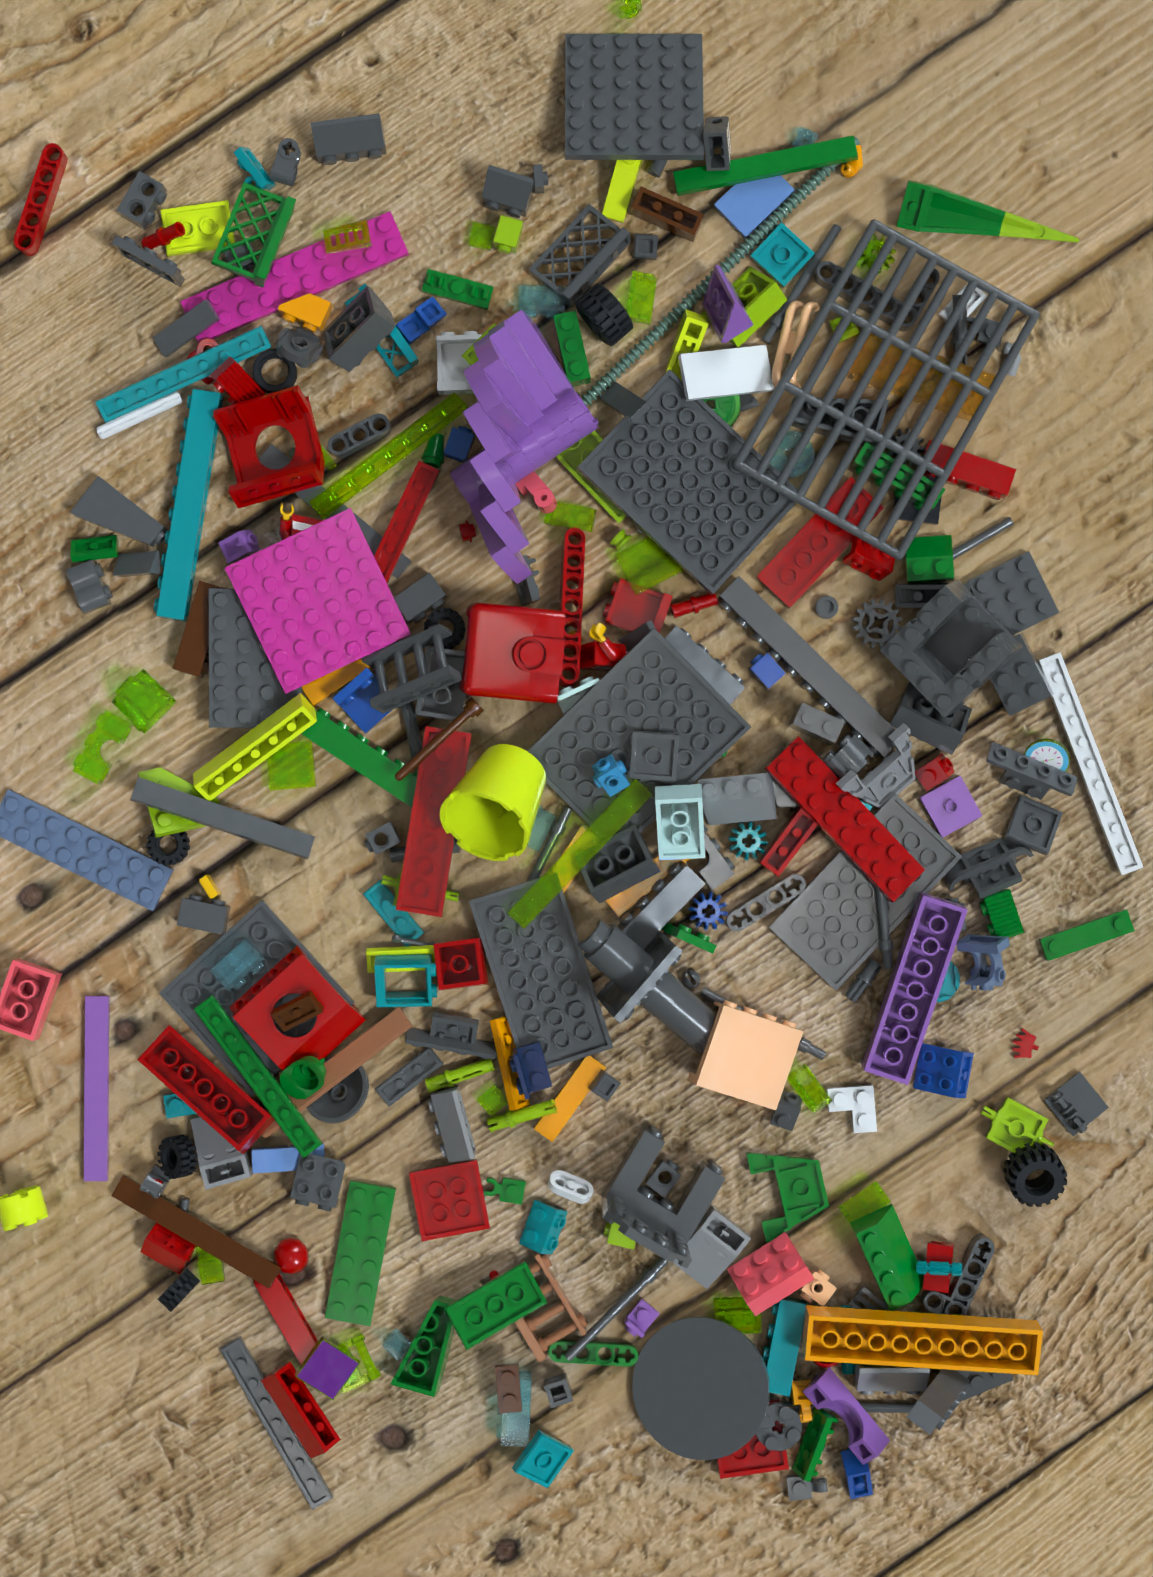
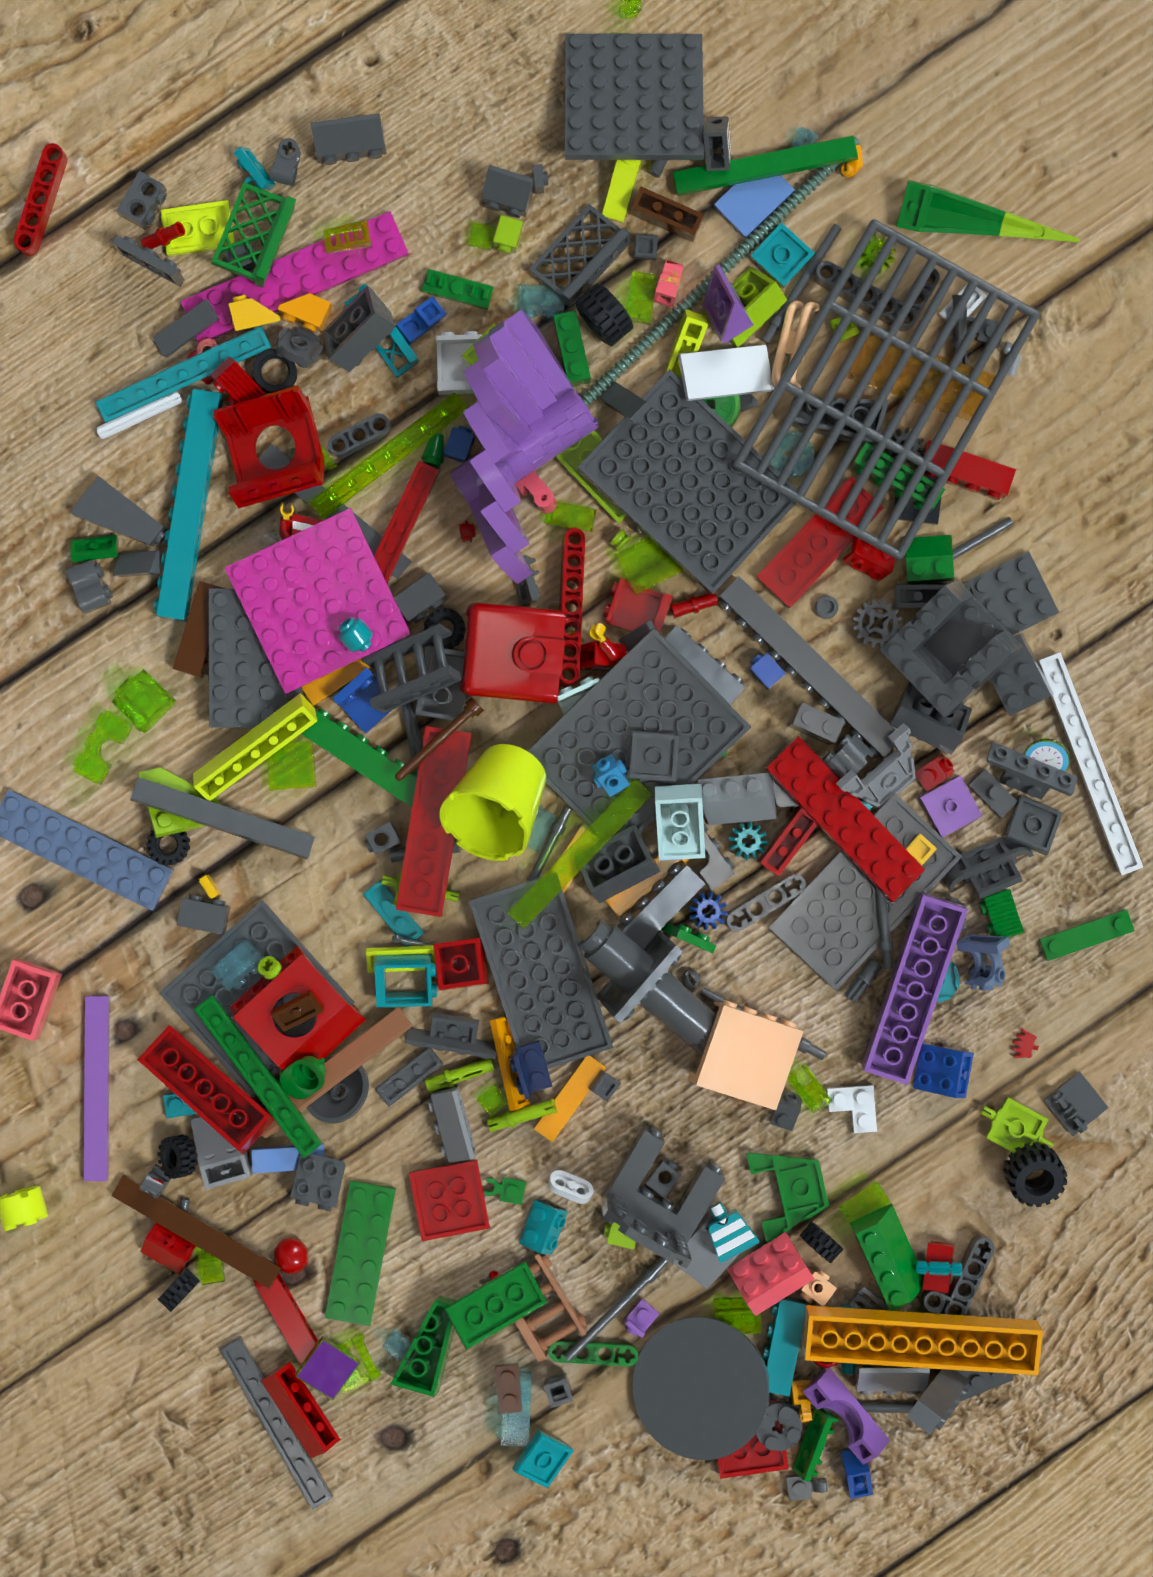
medium lavender bracket [218,530,260,563] -> none
none -> yellow slope [228,295,281,331]
none -> lime bush [258,956,282,980]
none -> teal head [338,617,373,652]
none -> coral leg [653,260,684,308]
none -> torso [707,1202,760,1264]
none -> black tyre [799,1221,843,1263]
none -> yellow tile [905,833,937,866]
none -> dark grey tile [968,769,1018,818]

